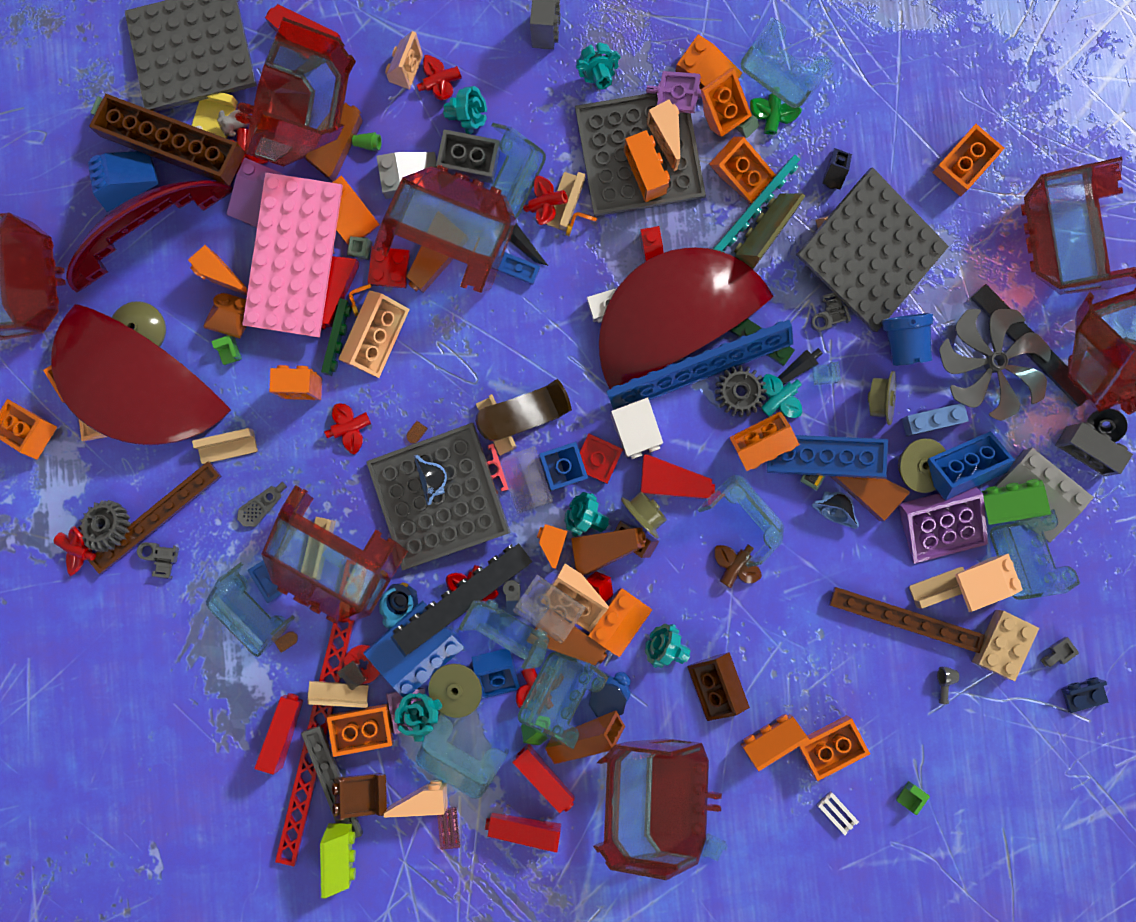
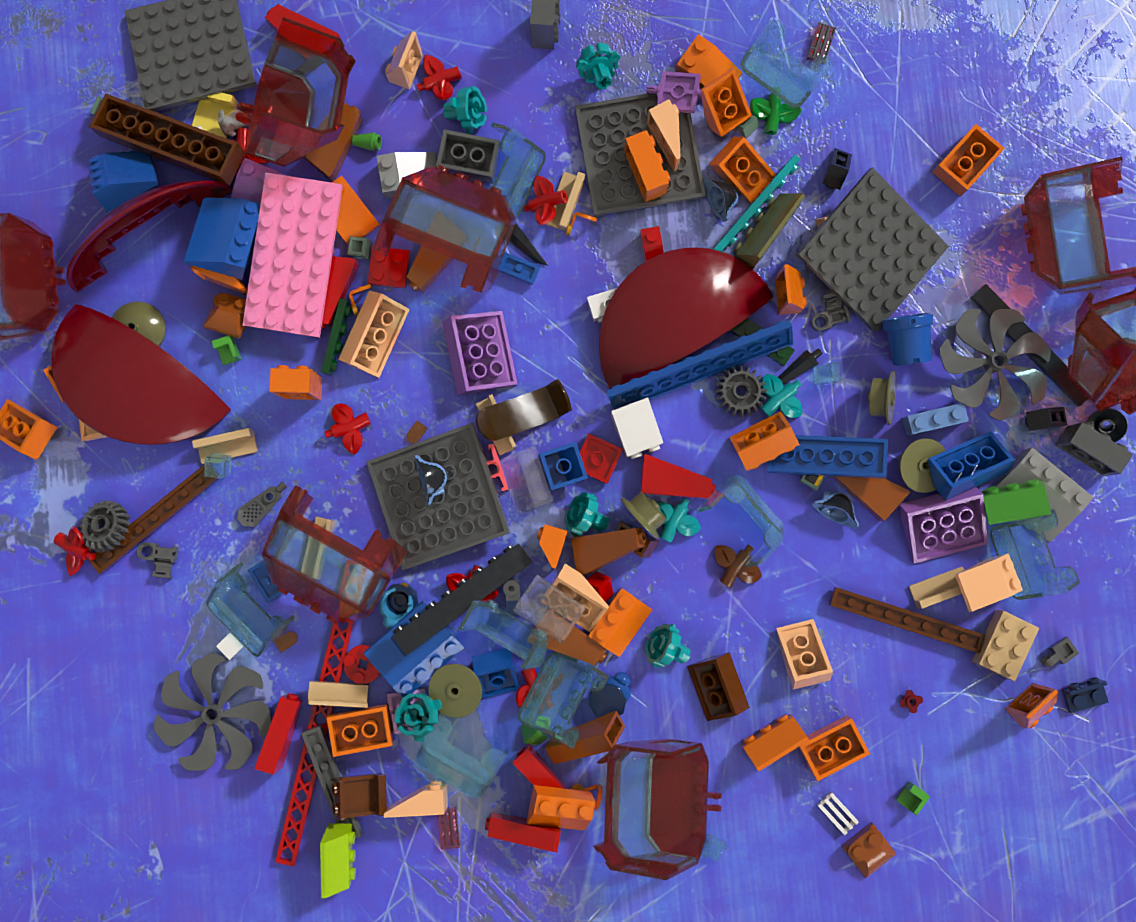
clear smoke panel [337,660,368,690] -> none
dark grey bar [937,667,959,704] -> none
none -> dark grey piece [154,653,272,771]
none -> blue slope [183,198,261,280]
none -> clear light blue panel [204,453,232,479]
none -> white tile [216,632,245,660]
none -> medium lavender slope [442,311,518,396]
none -> orange slope [526,785,596,830]
none -> orange piece [571,784,603,810]
none -> teal plant [656,497,701,543]
none -> medium blue hat [703,176,738,222]
none -> orange slope [775,264,806,315]
none -> light nougat slope [776,619,833,690]
none -> tile [807,22,836,65]
none -> dark orange slope [841,822,896,878]
none -> dark red plate [900,690,923,713]
none -> orange slope [1005,683,1058,729]
none -> black slope [1025,407,1068,431]

